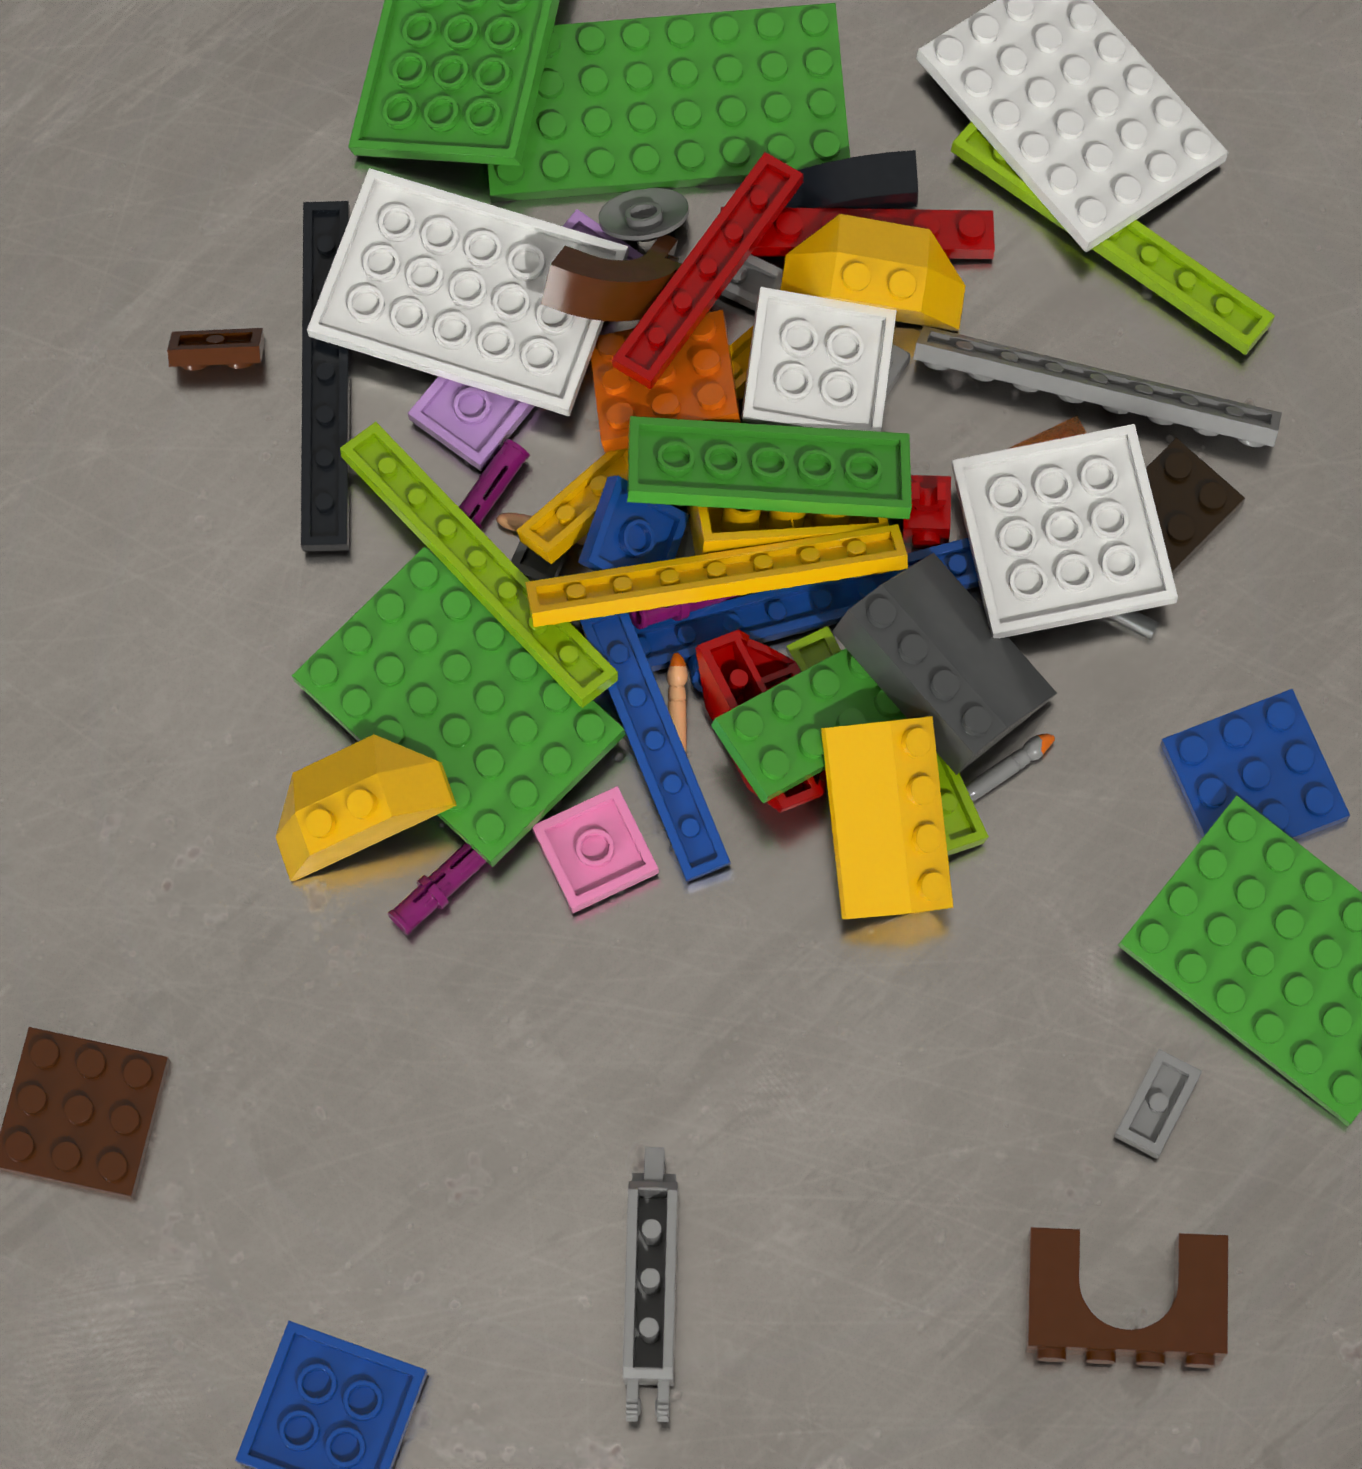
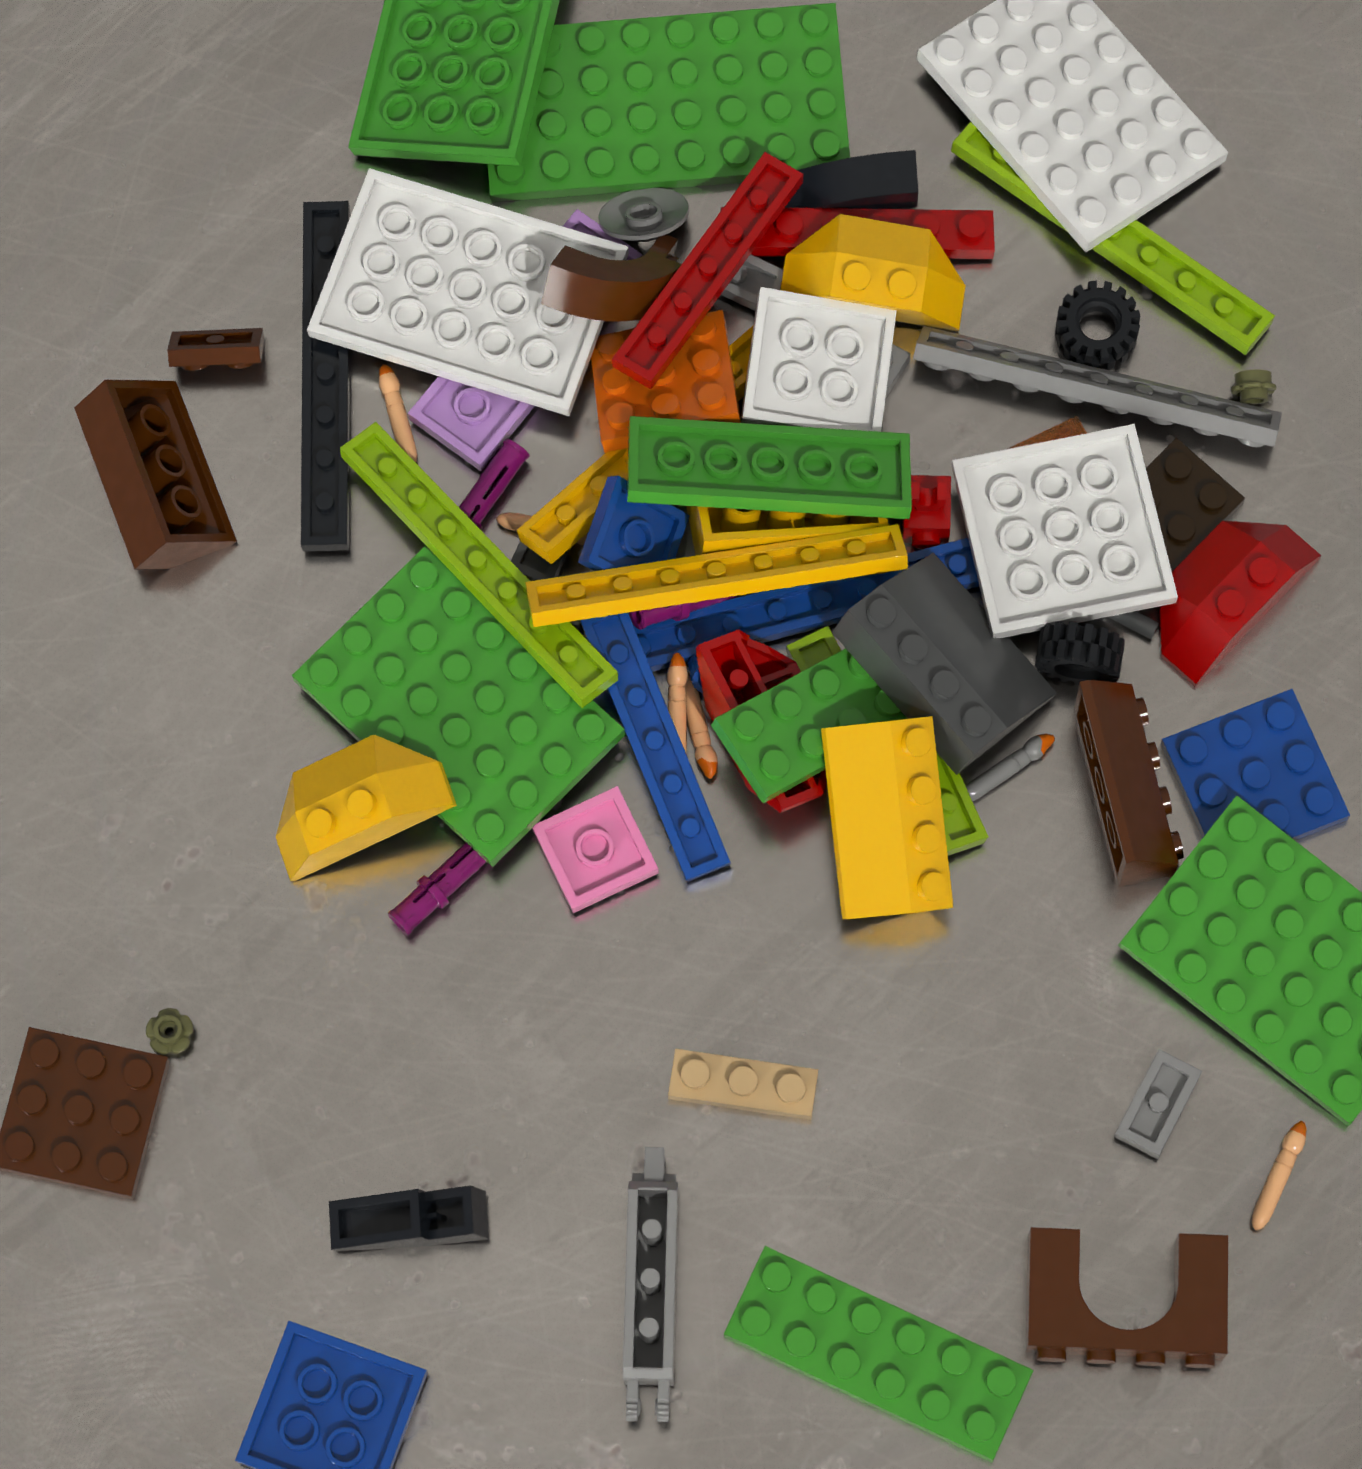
none -> reddish brown slope [74,380,237,570]
none -> olive plate [146,1008,193,1055]
none -> black slope [329,1185,489,1251]
none -> light nougat piece [379,364,417,462]
none -> tan plate [668,1048,819,1120]
none -> light nougat piece [685,672,718,779]
none -> bright green plate [723,1246,1034,1463]
none -> black tyre [1035,622,1125,685]
none -> black tyre [1055,280,1140,370]
none -> reddish brown slope [1074,680,1184,887]
none -> red wedge [1159,520,1321,687]
none -> olive plate [1230,369,1277,405]
none -> light nougat piece [1251,1121,1307,1230]

